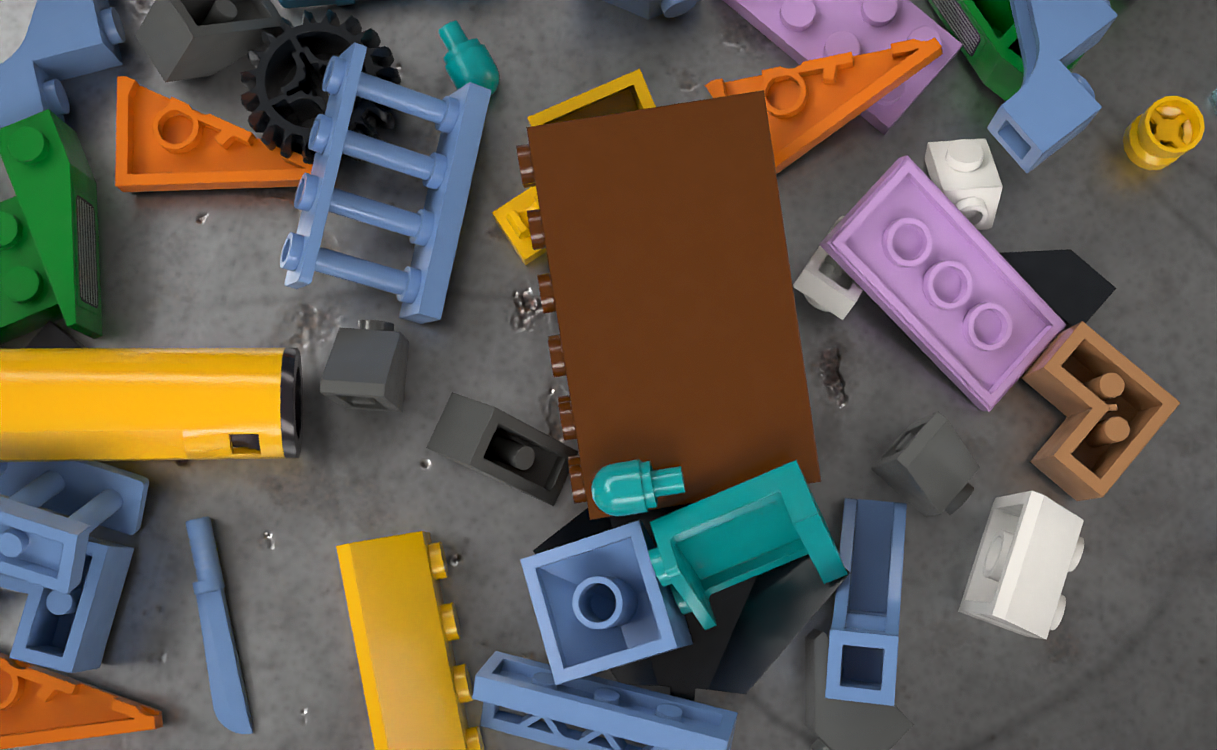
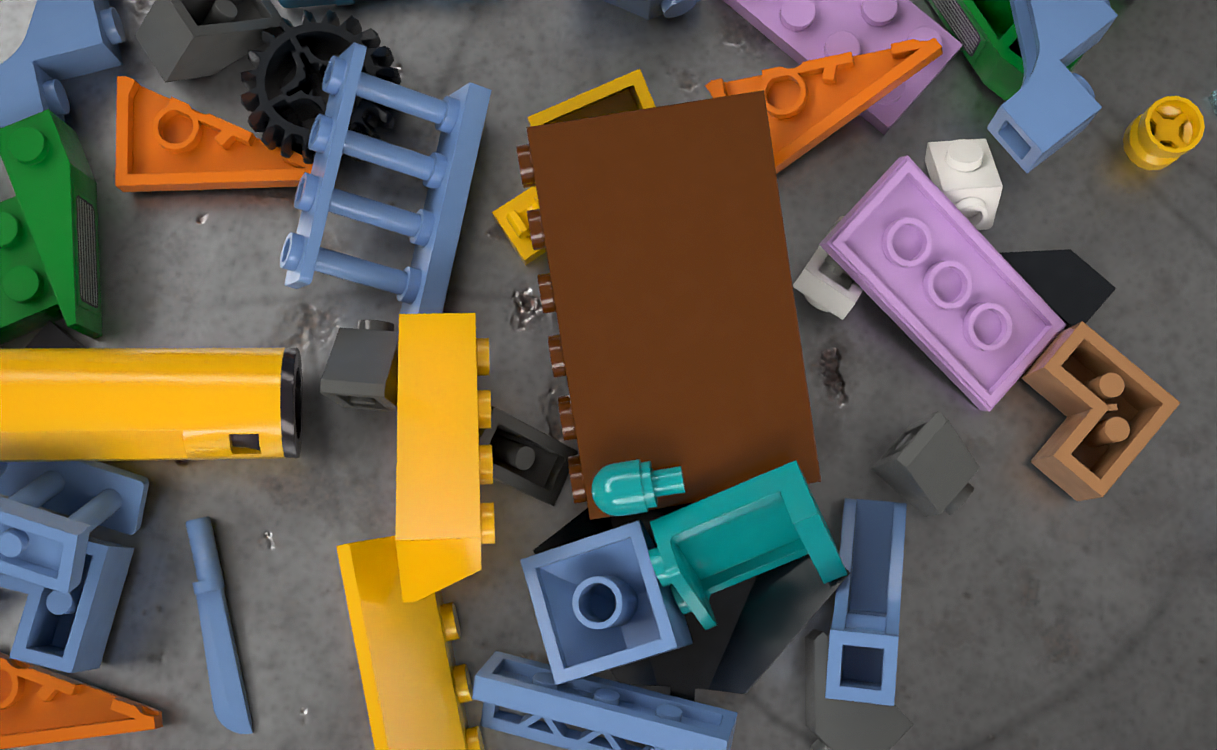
teal cylinder [438,21,500,96] -> none
white slope [958,491,1084,640] -> none
none -> yellow slope [395,313,495,602]

